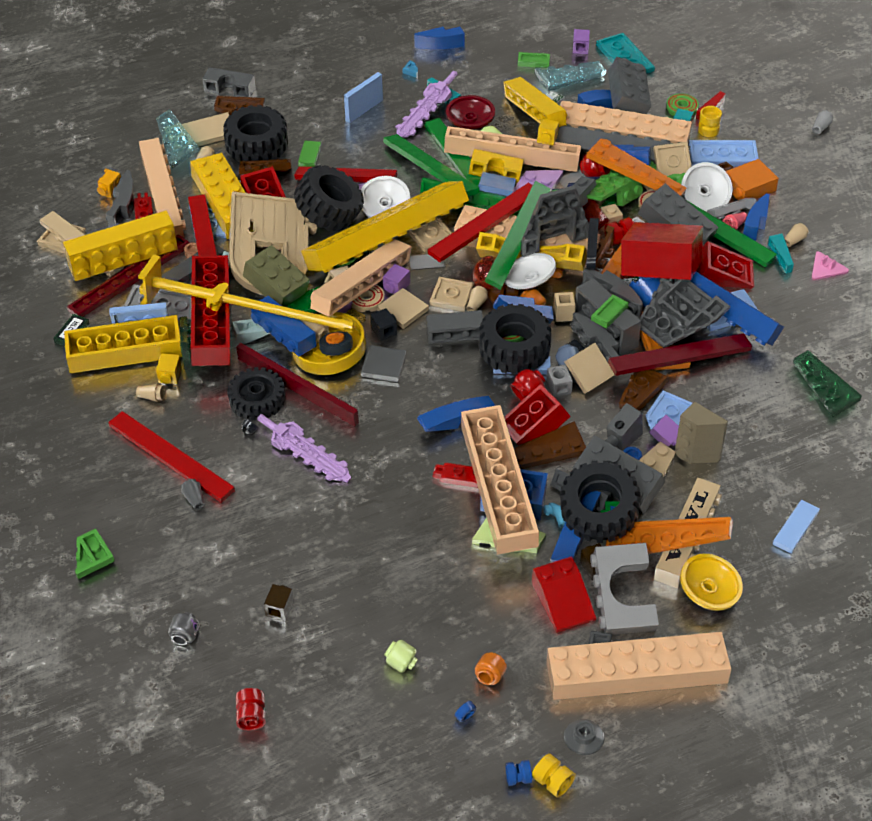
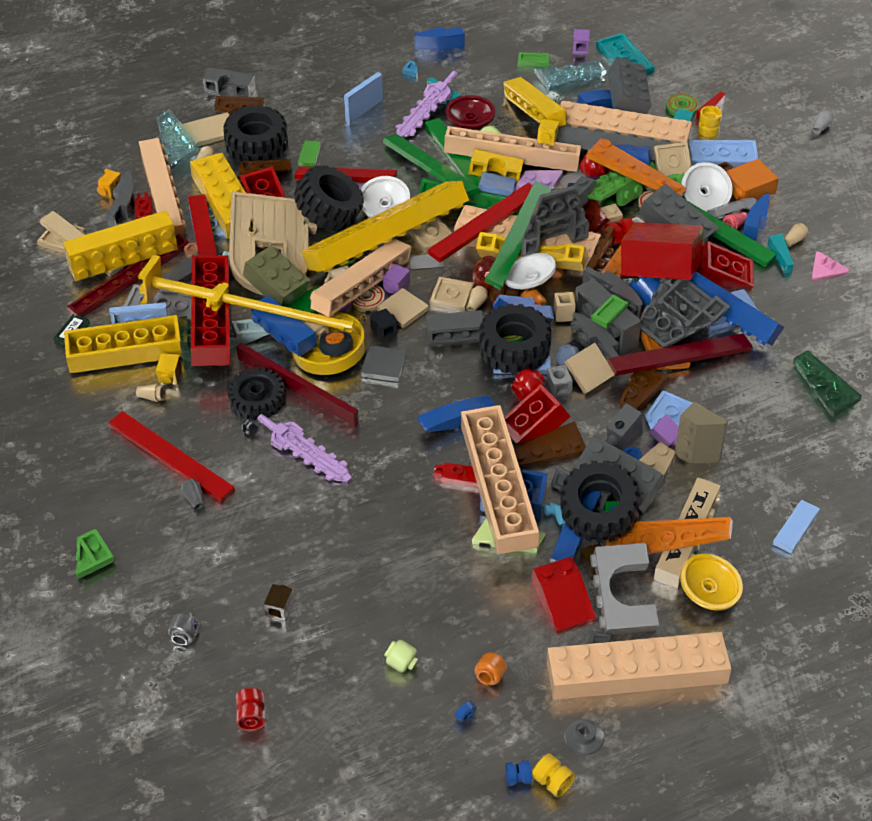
black beam [586,218,599,270] -> none

